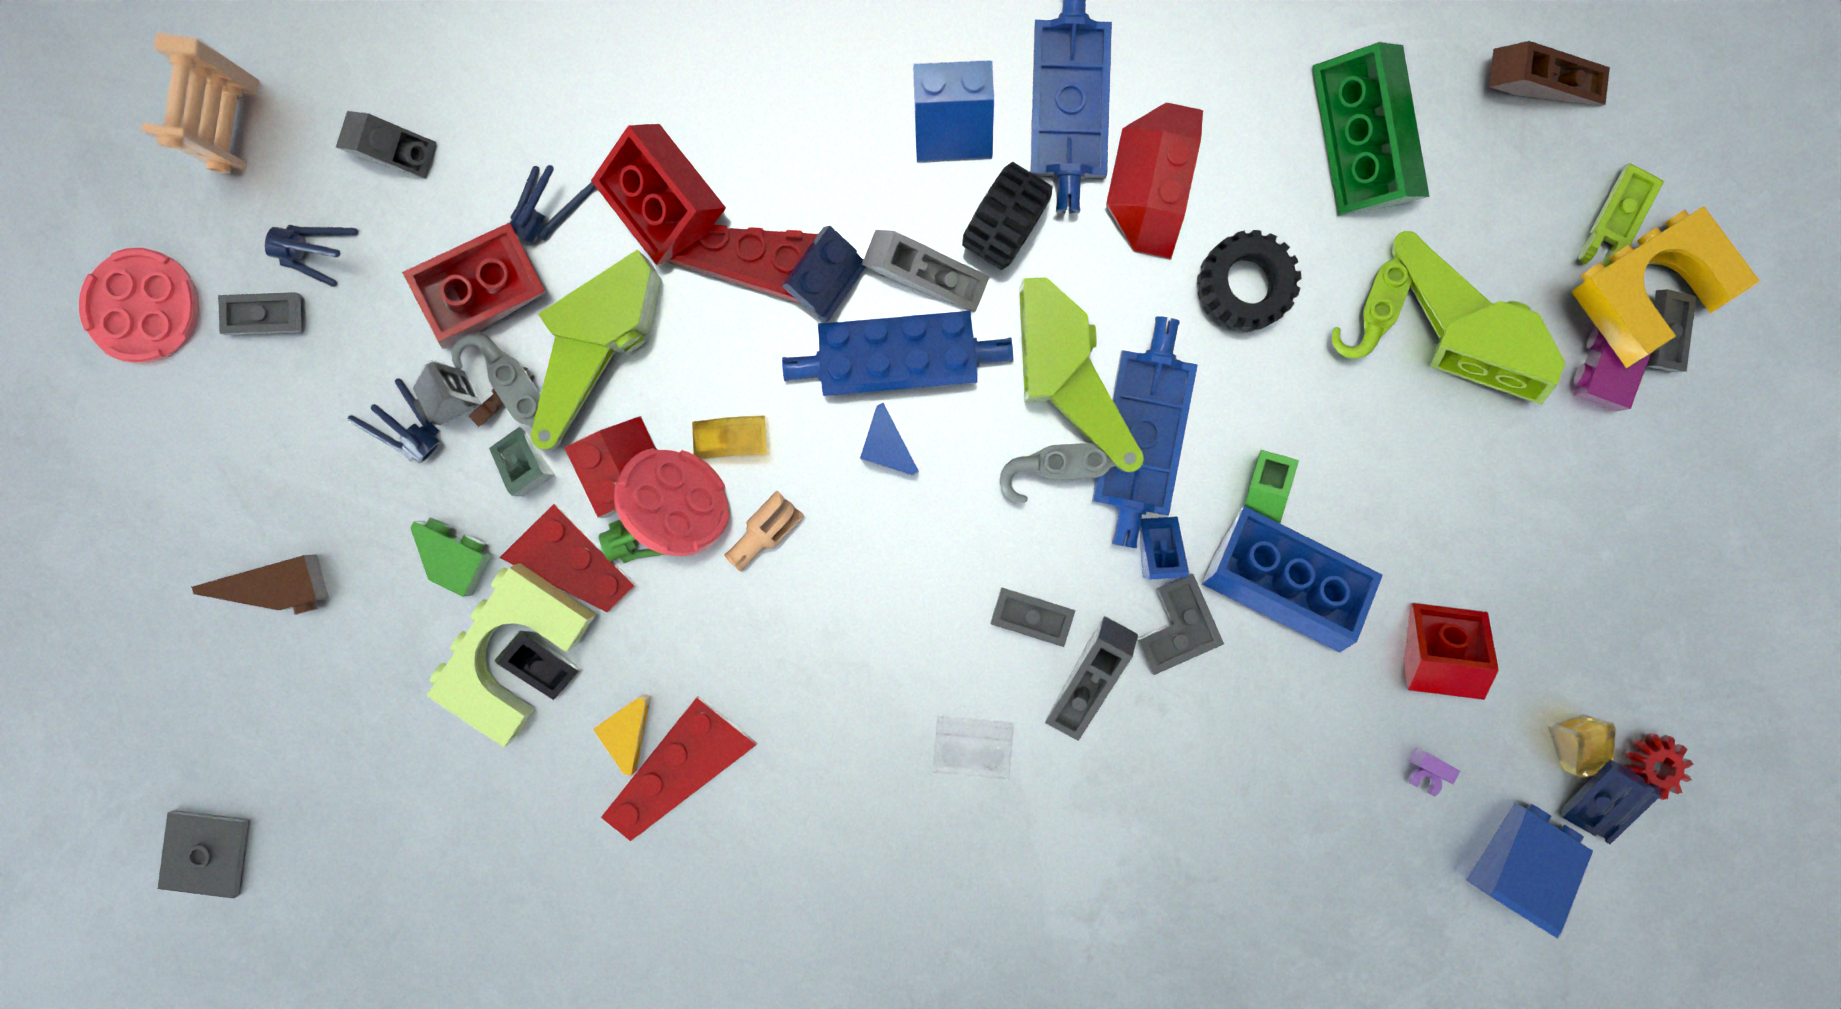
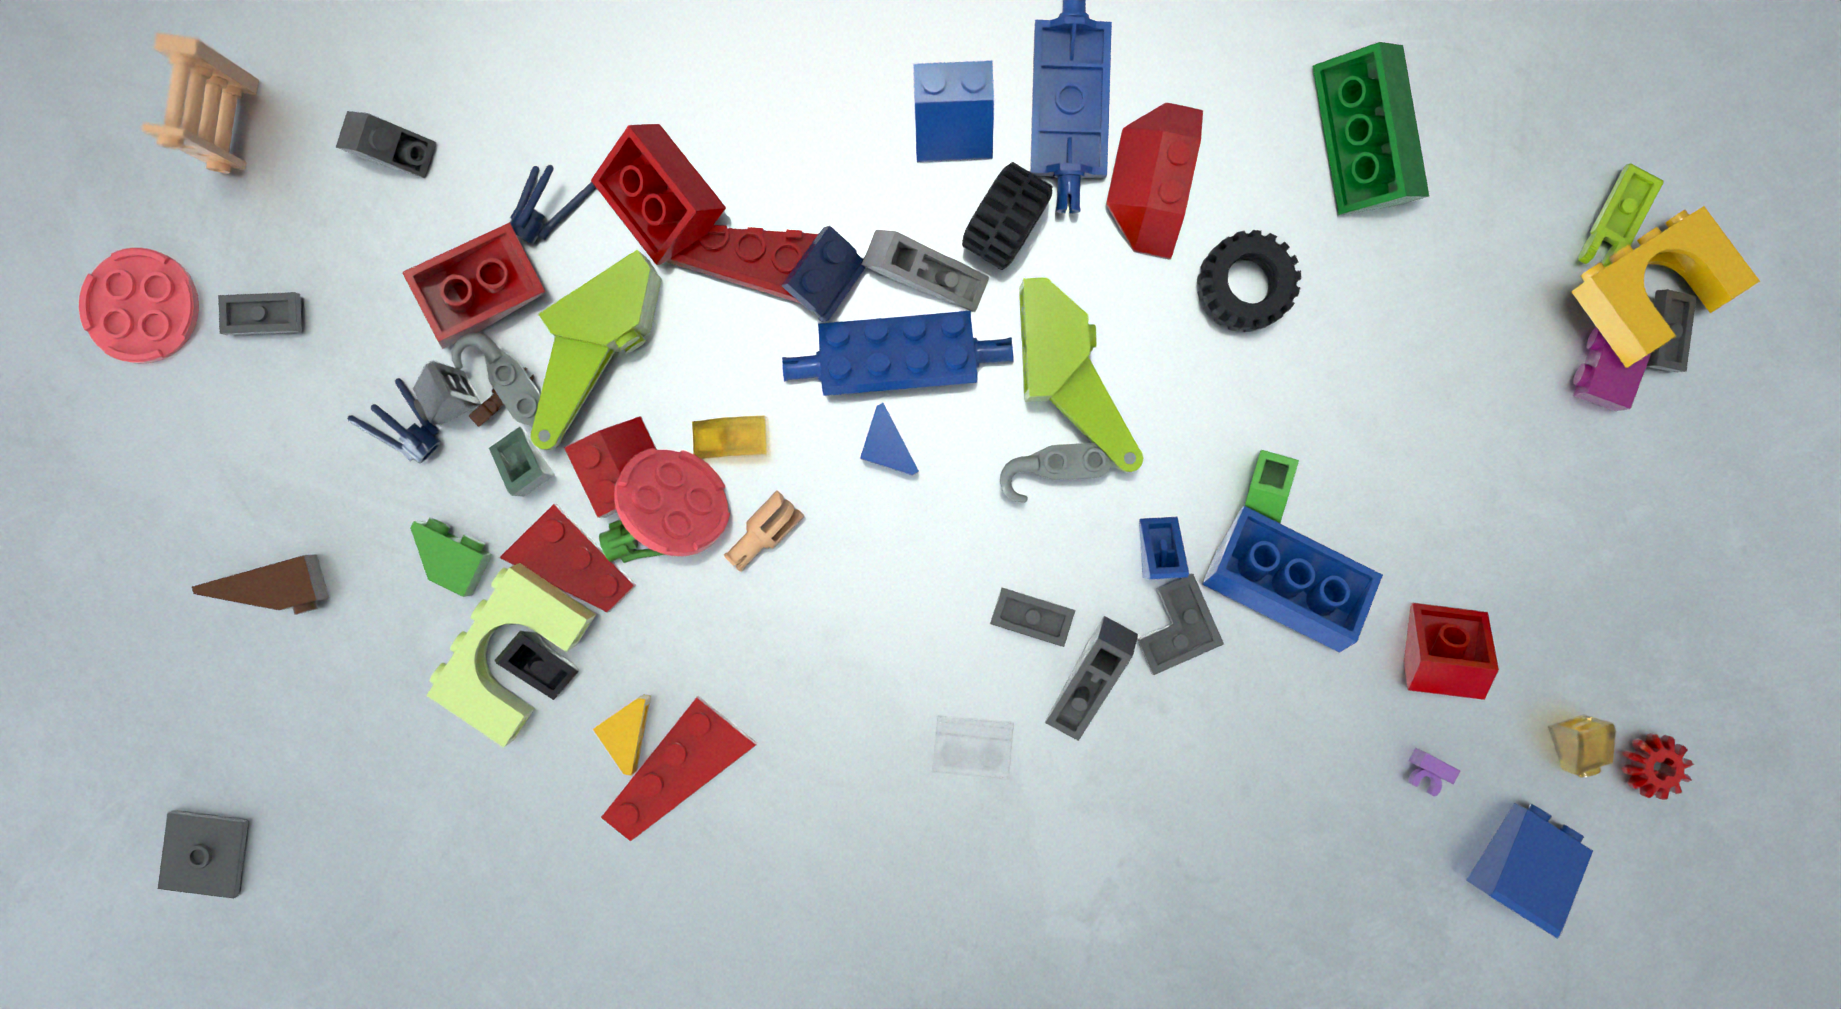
dark blue plant [265,224,358,287] -> none
blue plate [1092,316,1198,549] -> none
lime slope [1331,231,1566,405] -> none
reddish brown slope [1489,41,1610,106] -> none
dark blue plate [1562,759,1660,845] -> none

